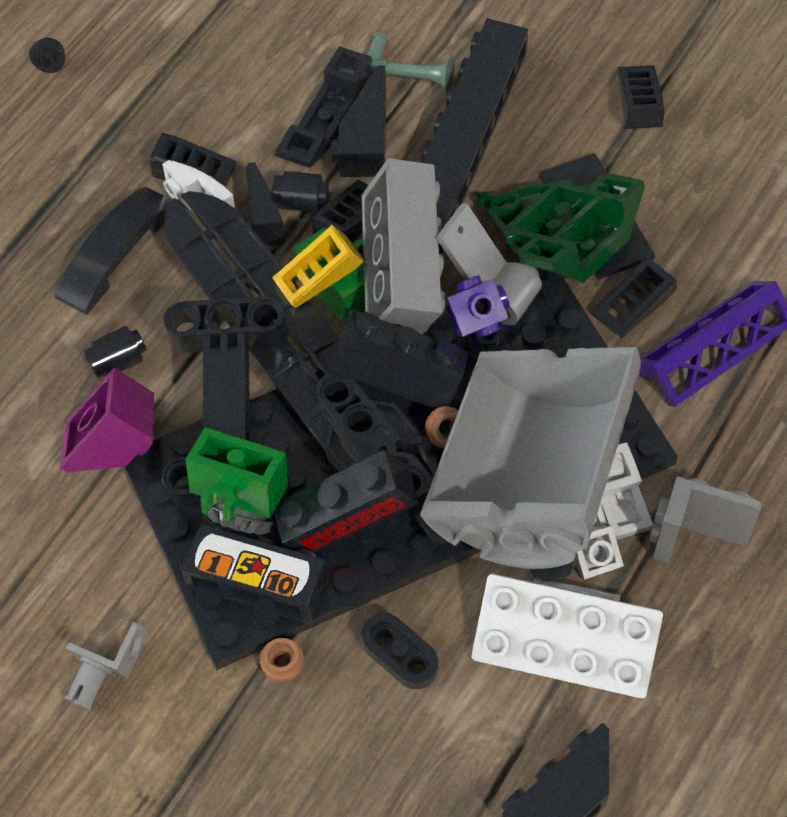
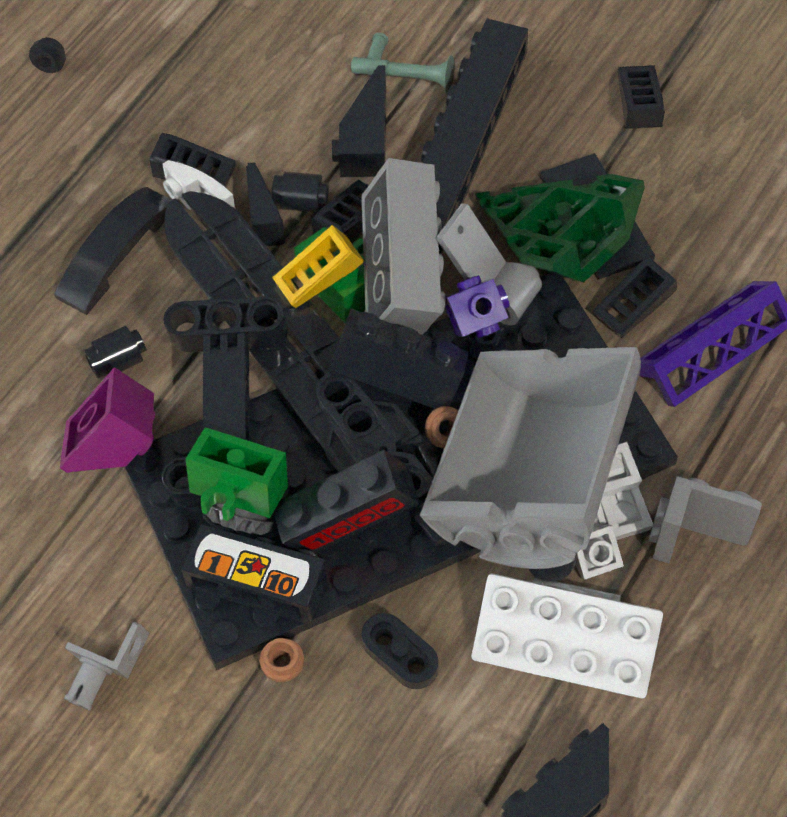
black slope [275,46,372,168] -> none

